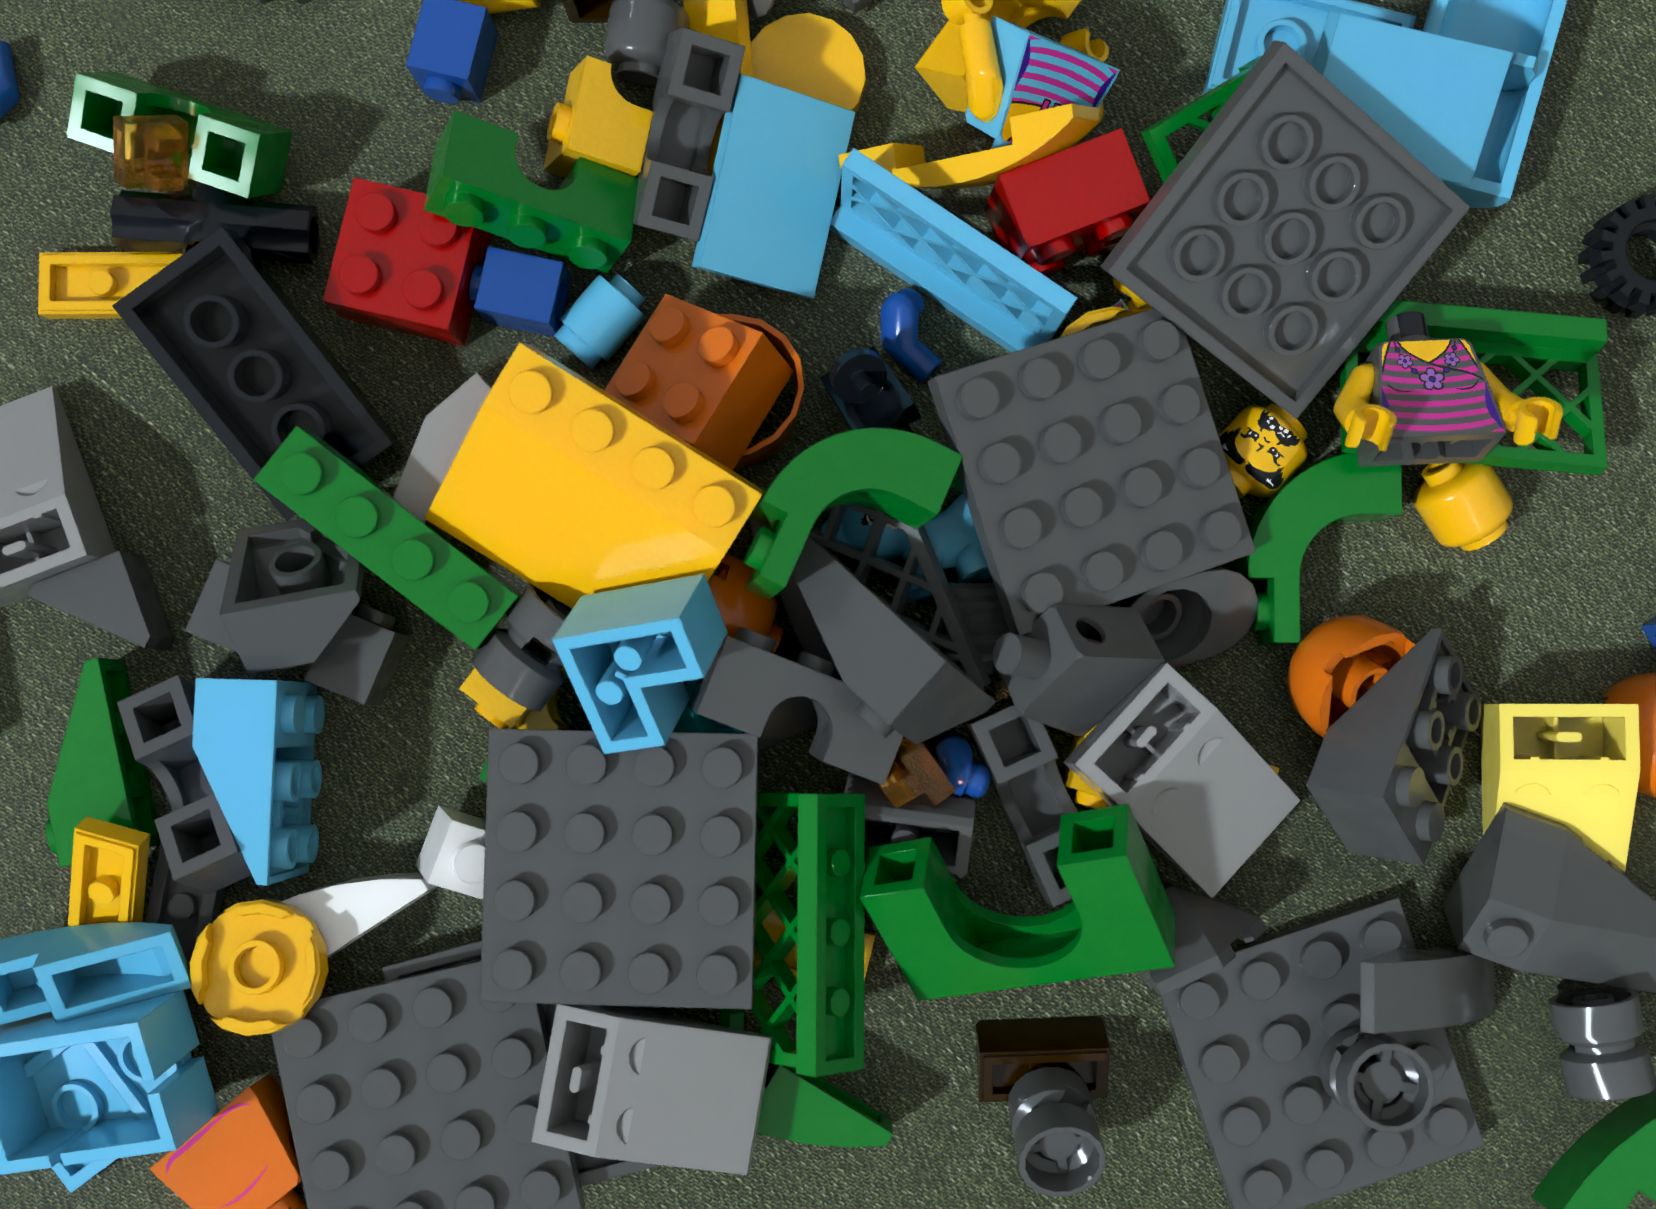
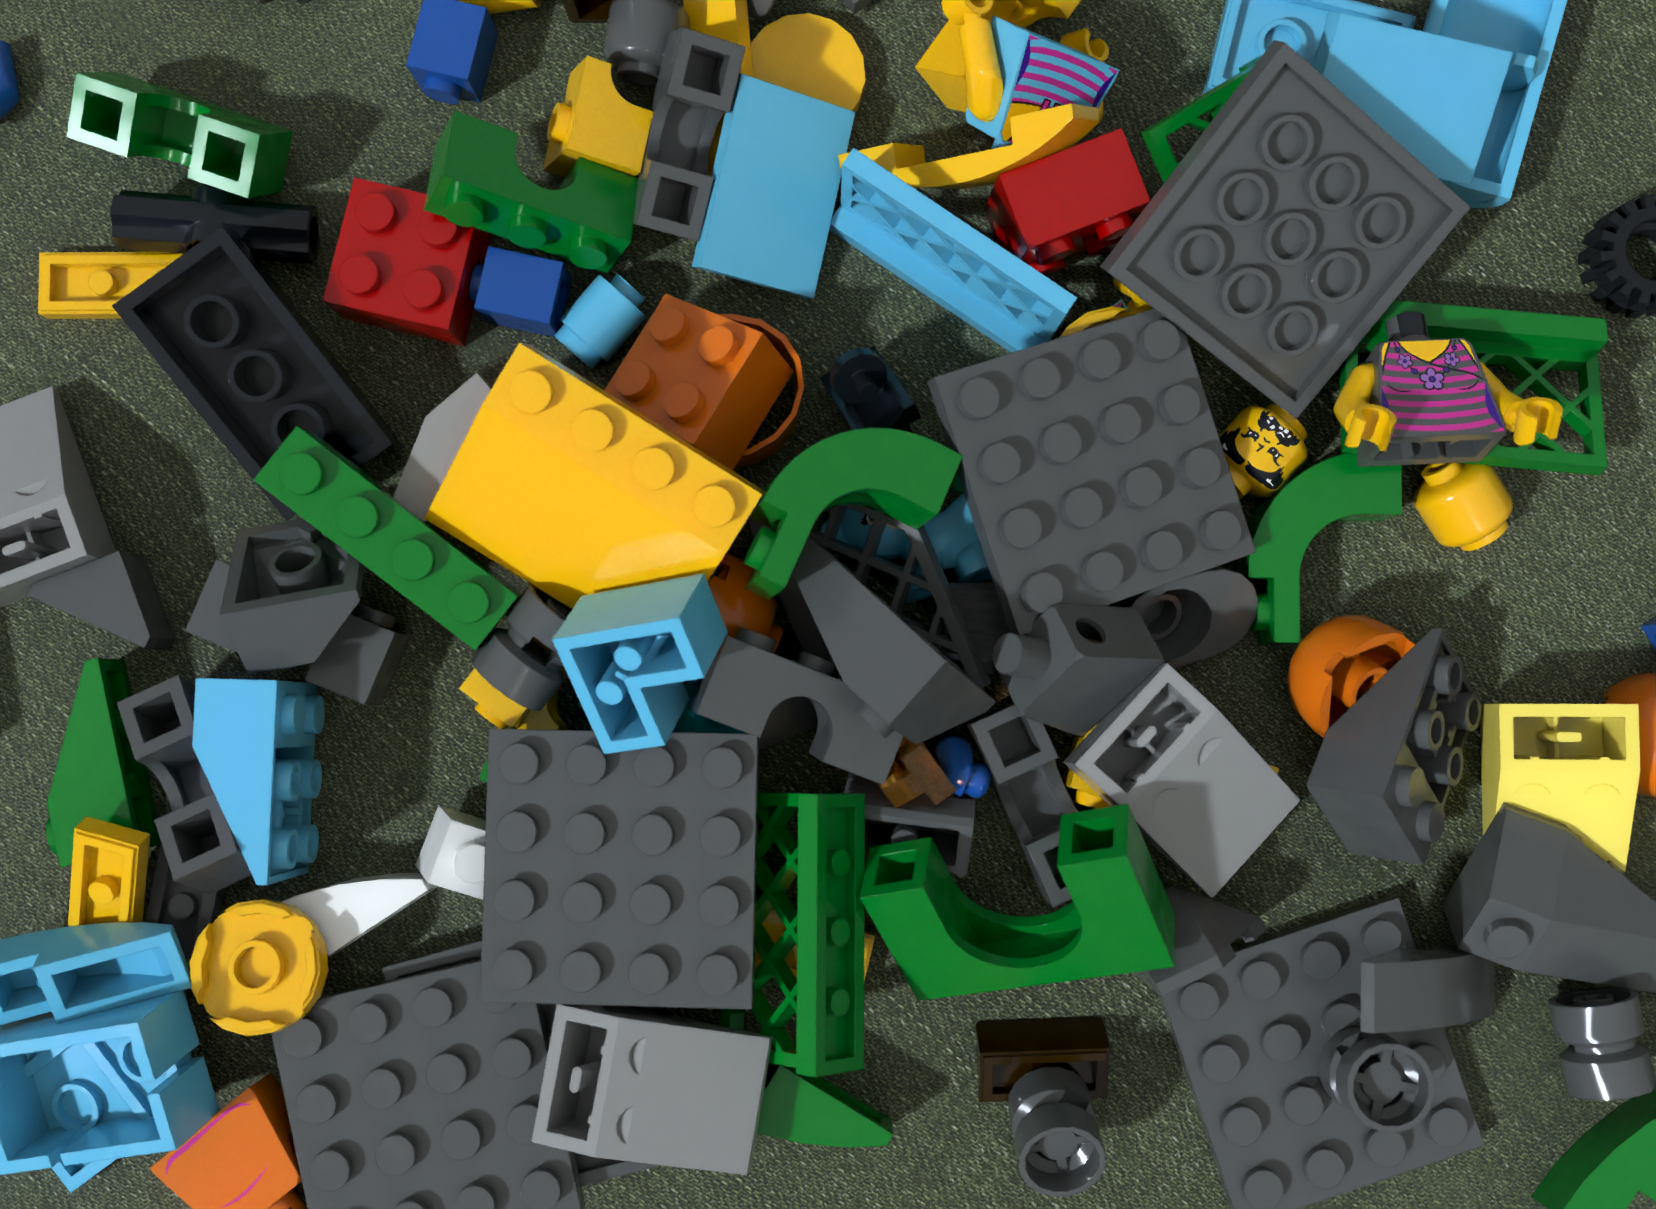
clear orange tile [113,115,188,192] -> none
blue arm [880,288,943,384] -> none

